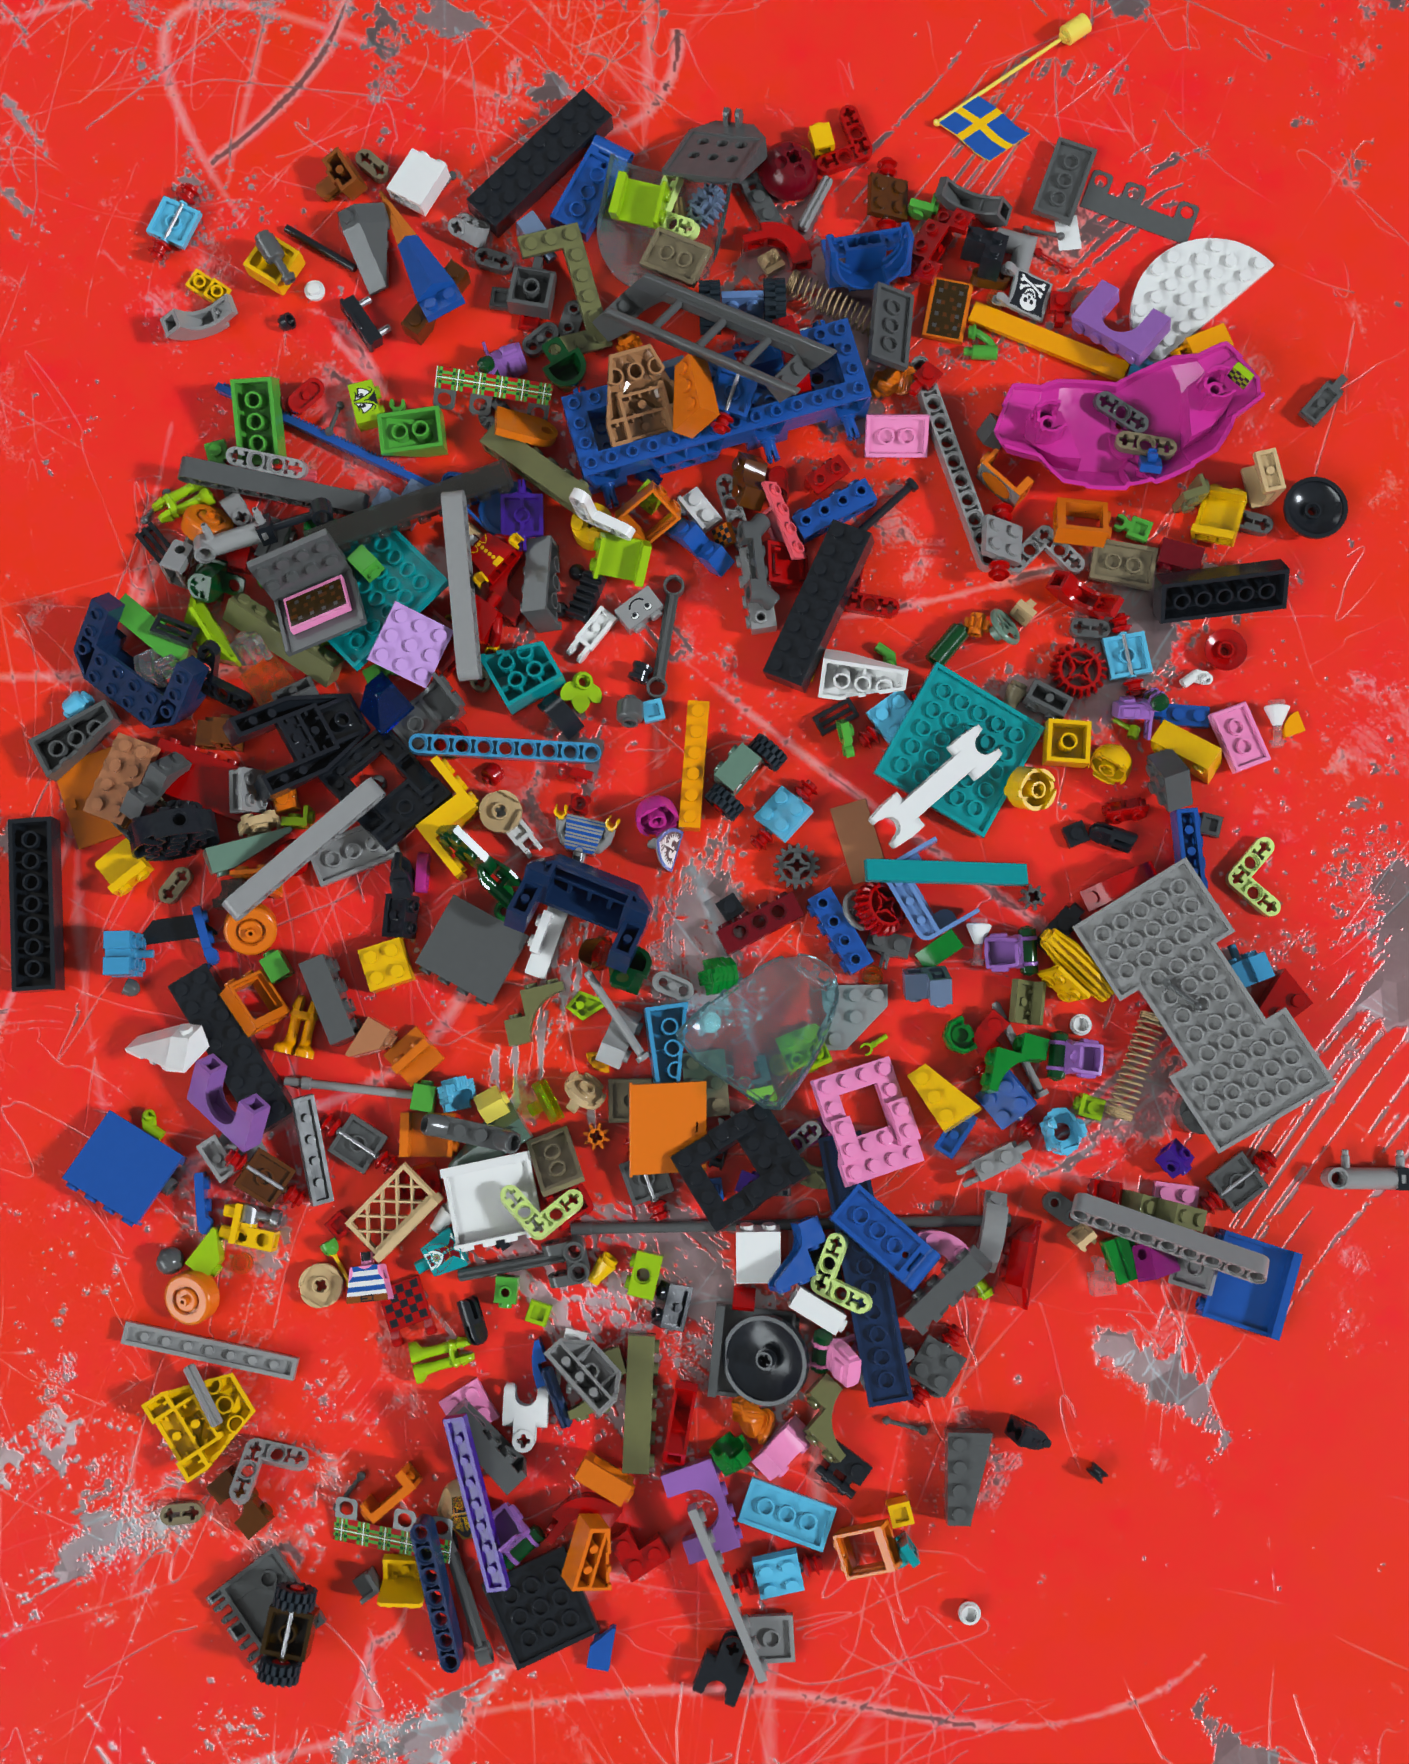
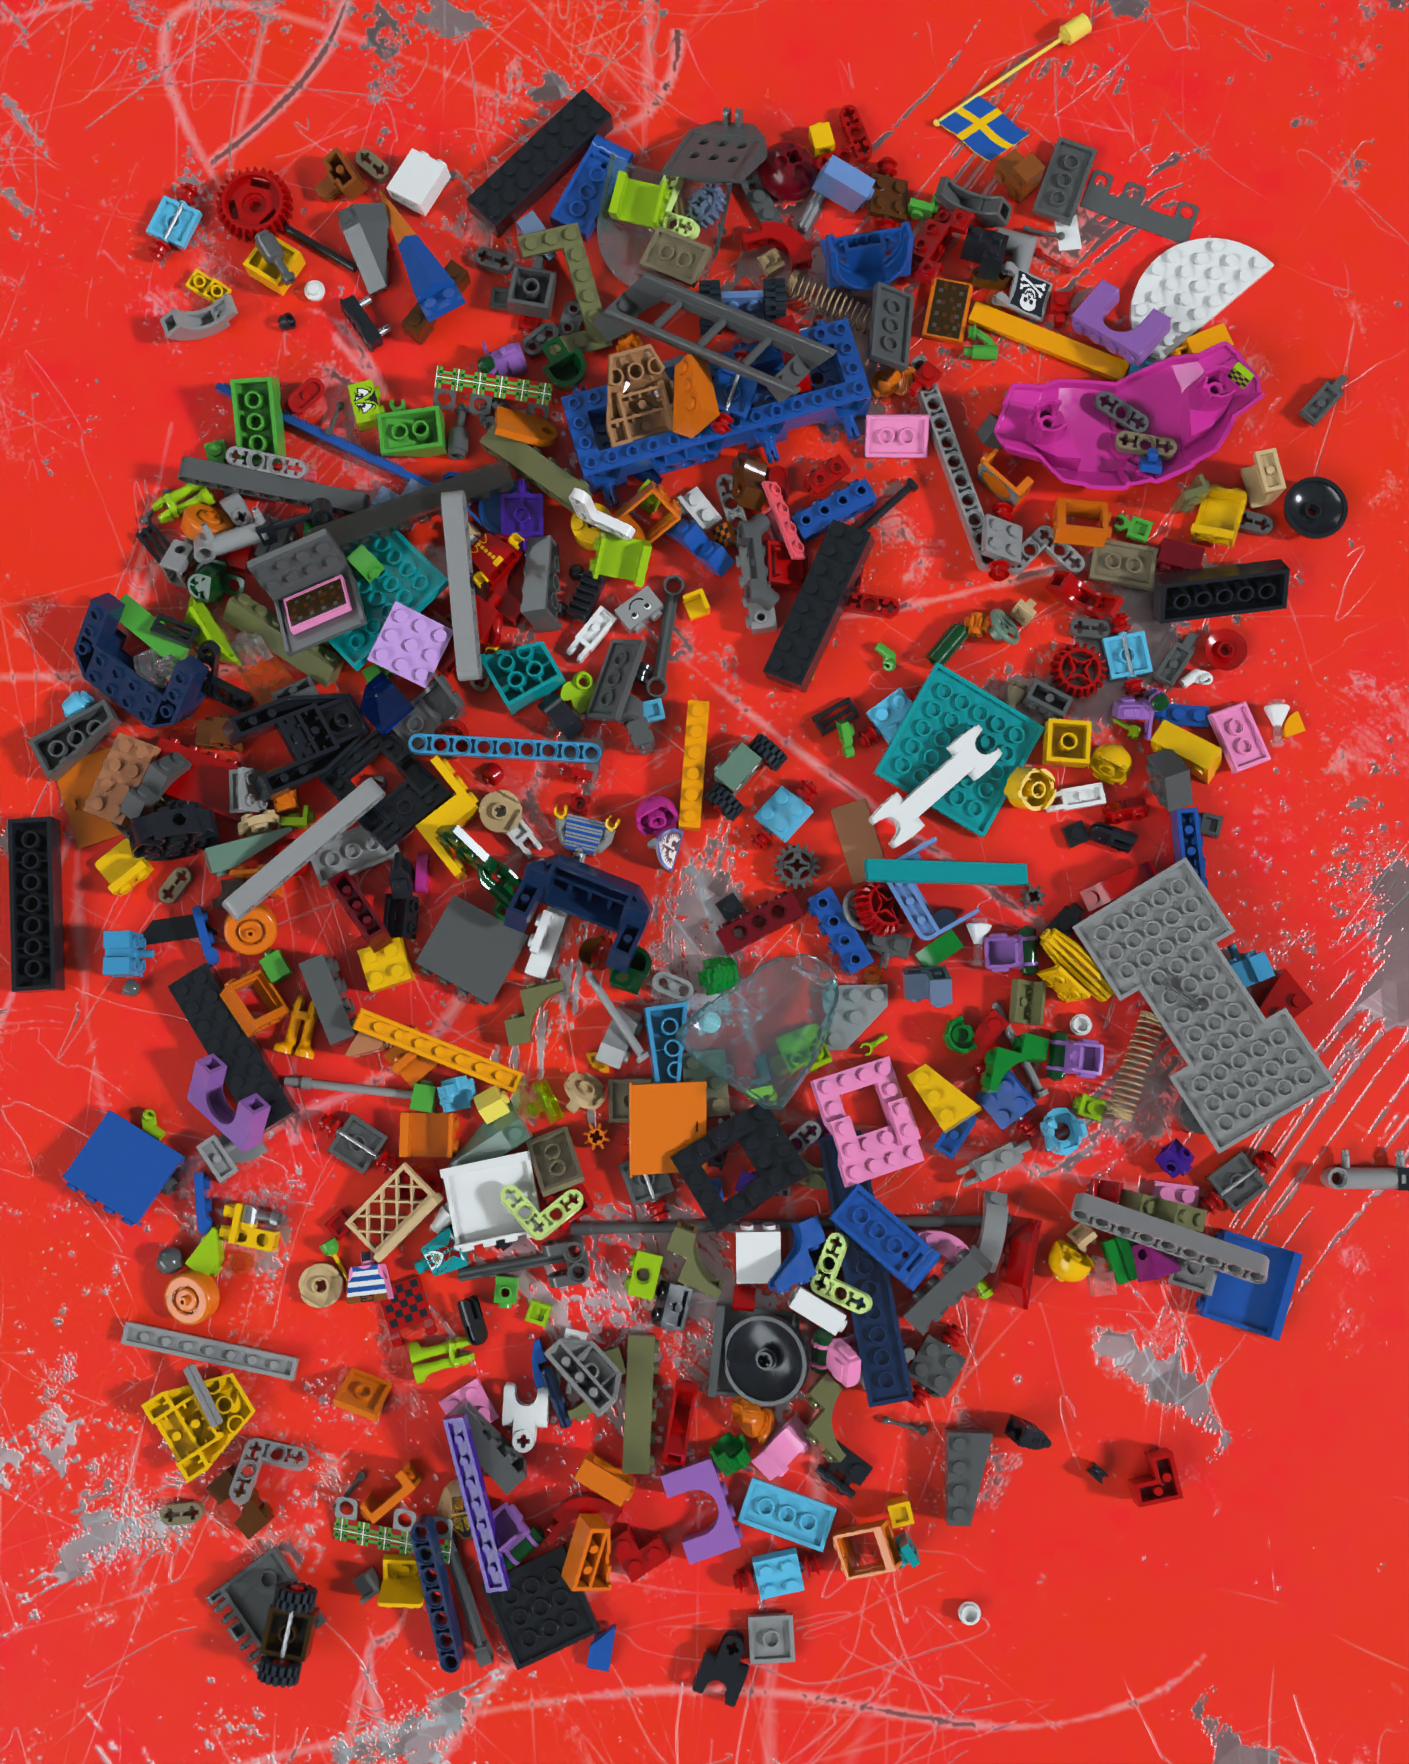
white wedge [125,1023,210,1073] -> none
reddish brown plate [224,1147,306,1208] -> none
plate [290,1094,334,1207] -> none
dark grey plate [420,1113,521,1154] -> none
light grey piece [448,212,490,248] -> none
lime piece [566,990,604,1021] -> none
yellow cone [588,1251,618,1286] -> none
light grey plate [687,1502,769,1684] -> none
white wedge [818,649,909,700] -> none
dark grey plate [1042,1191,1080,1227] -> none
yellowish green beam [1225,837,1281,917] -> none
none -> red gear [216,166,294,244]
none -> dark red brick [327,869,393,953]
none -> orange bracket [332,1367,392,1422]
none -> light orange tile [352,1008,523,1093]
none -> dark grey piece [447,404,470,460]
none -> dark grey plate [585,639,647,722]
none -> dark grey brick [626,716,656,756]
none -> olive arch [666,1218,724,1298]
none -> yellow panel [682,588,710,621]
none -> medium blue brick [812,154,875,213]
none -> dark orange brick [993,148,1045,203]
none -> white hinge [1046,782,1107,813]
none -> yellow cylinder [1048,1239,1094,1282]
none -> red brick [1128,1447,1183,1508]
none -> dark grey hinge [1152,631,1197,689]

